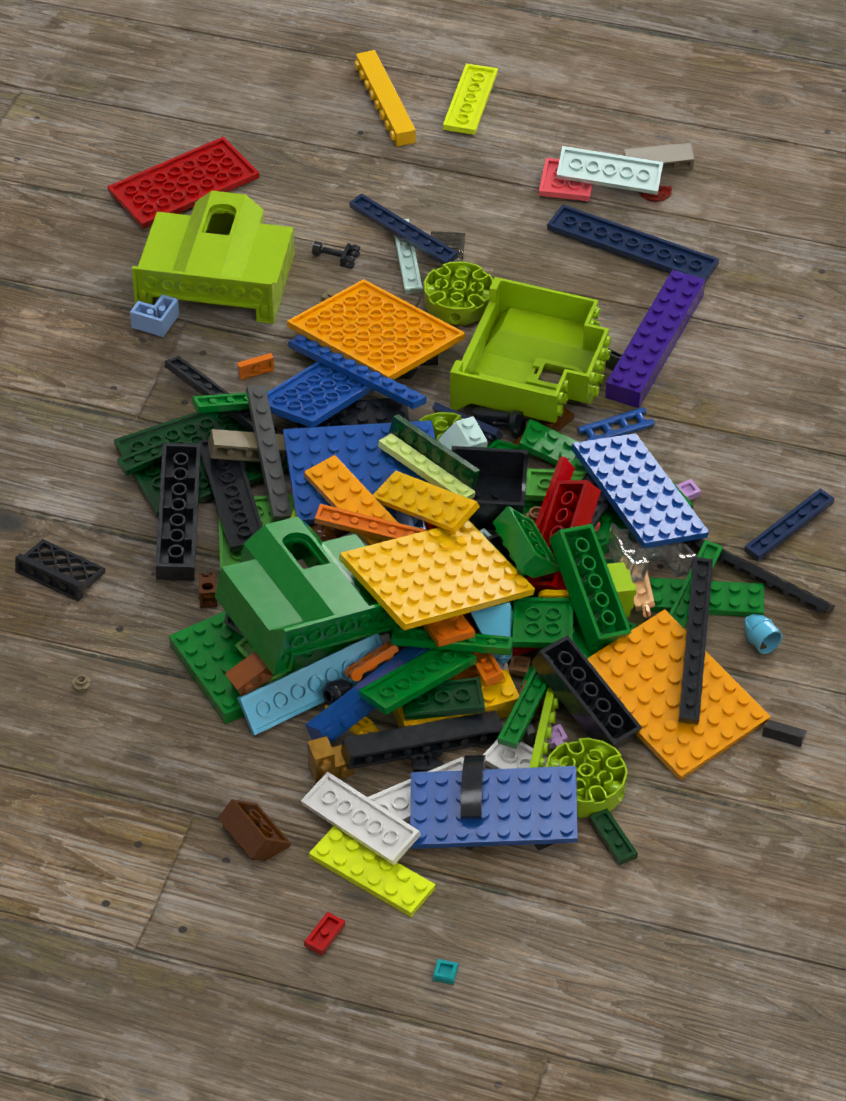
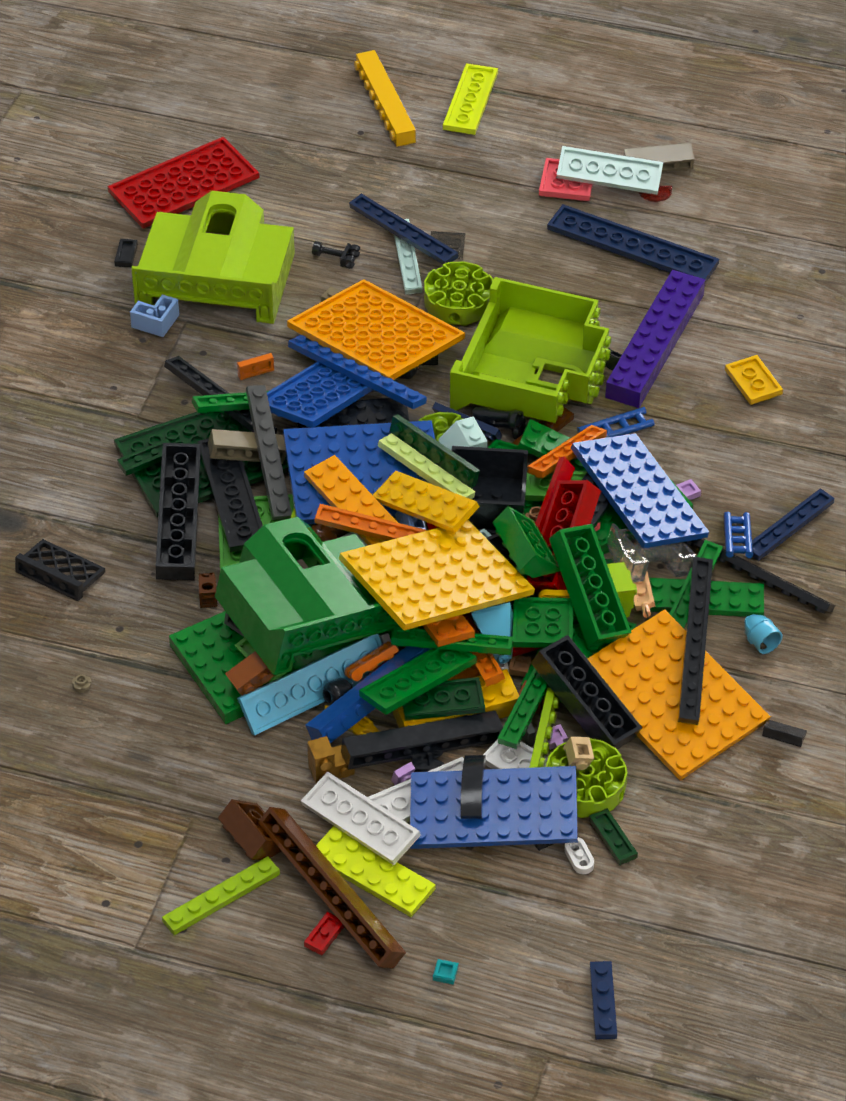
none -> black tile [114,239,138,268]
none -> lime plate [162,856,280,935]
none -> reddish brown brick [258,807,406,968]
none -> lavender plate [391,762,415,785]
none -> orange plate [527,425,607,478]
none -> tan brick [563,737,594,770]
none -> white plate [565,837,594,874]
none -> dark blue plate [590,961,617,1040]
none -> blue bar [724,512,753,558]
none -> yellow plate [725,355,783,405]

